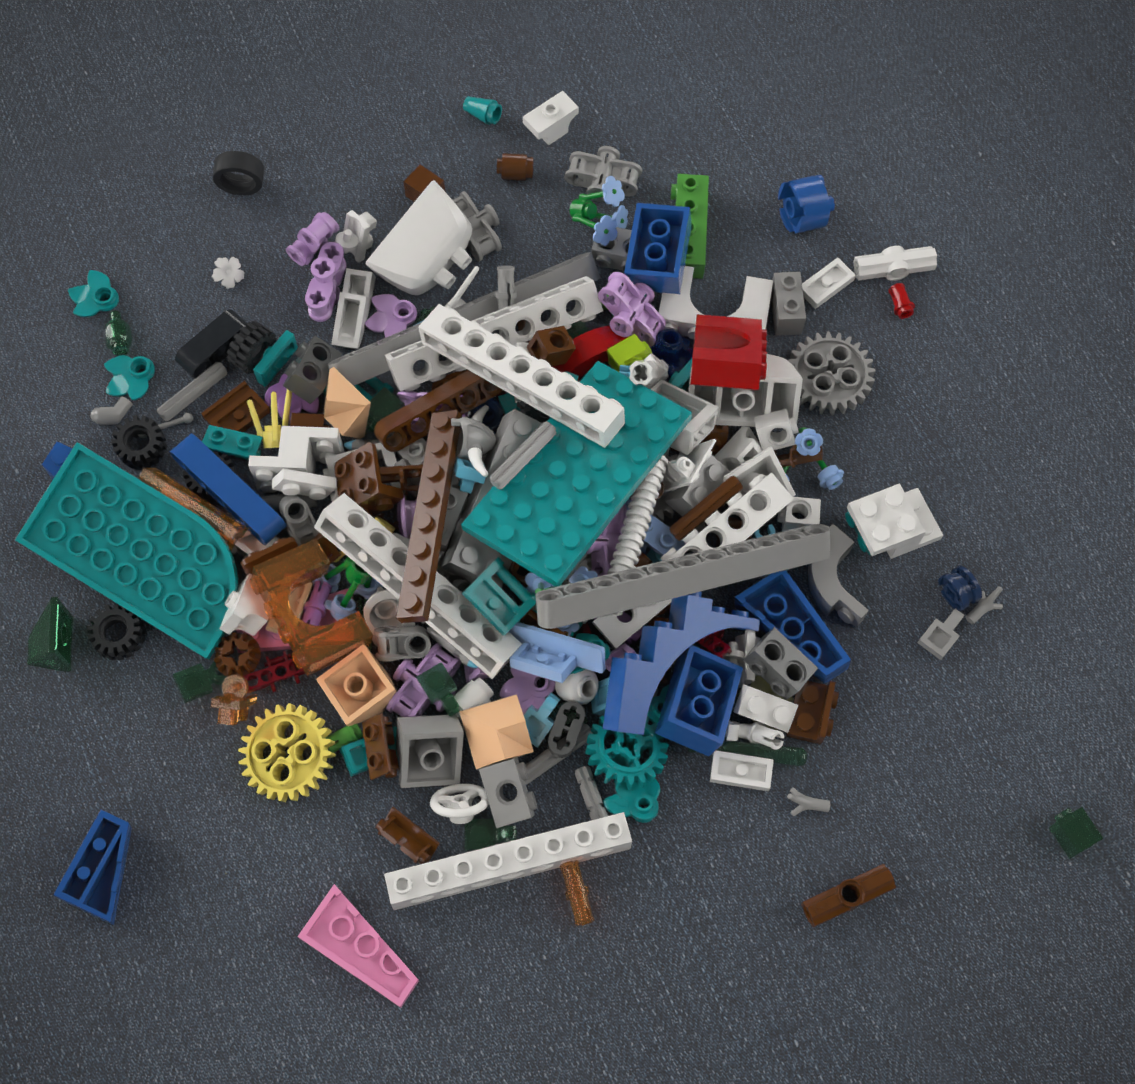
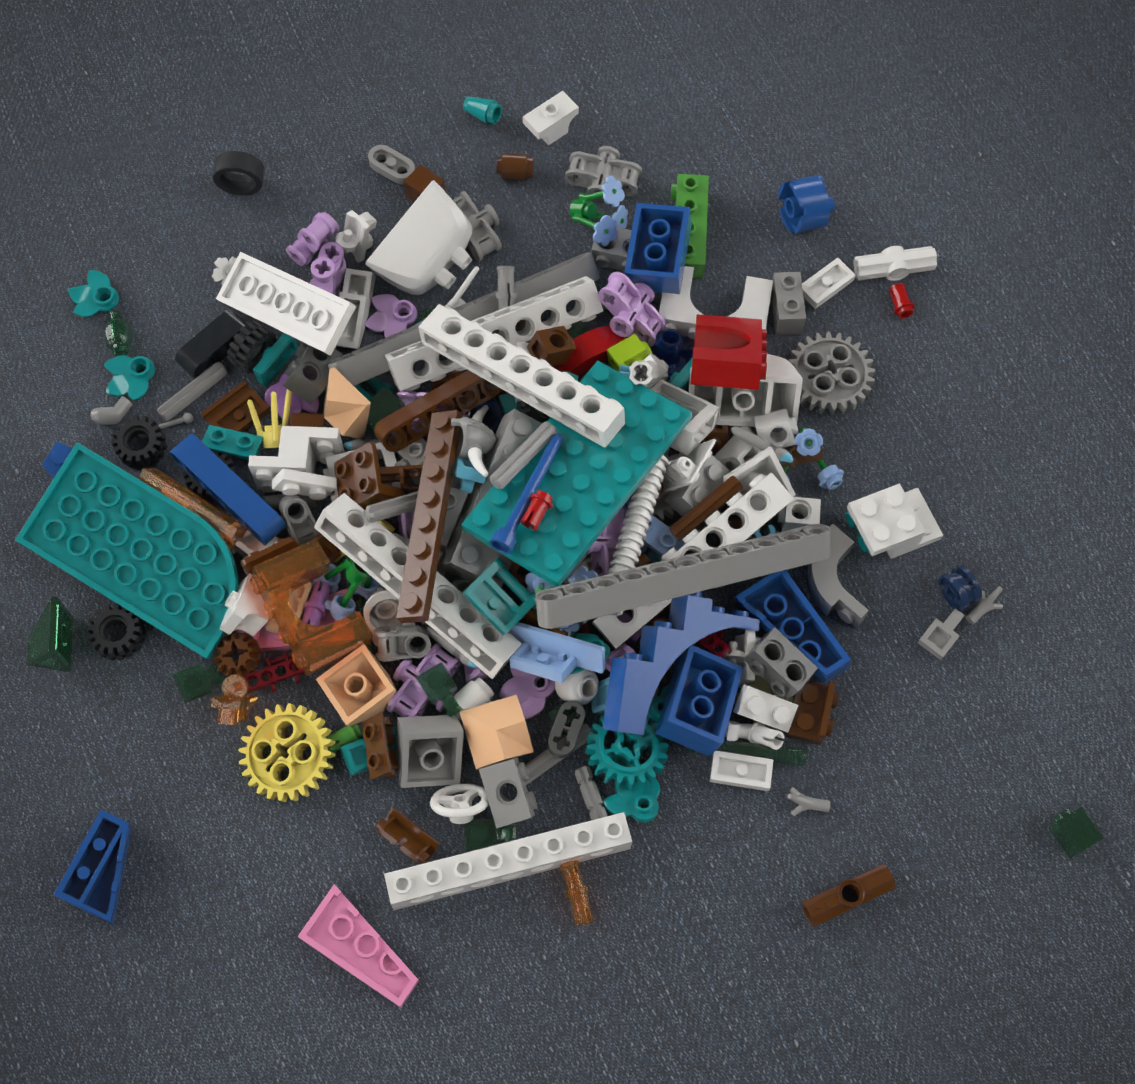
medium azure plate [524,692,560,747] -> none
none -> white plate [216,252,357,356]
none -> light grey axle [363,491,418,523]
none -> light grey plate [368,145,415,184]
none -> blue piece [490,433,563,554]
none -> red pin [520,490,553,531]
none -> light grey piece [731,426,793,463]

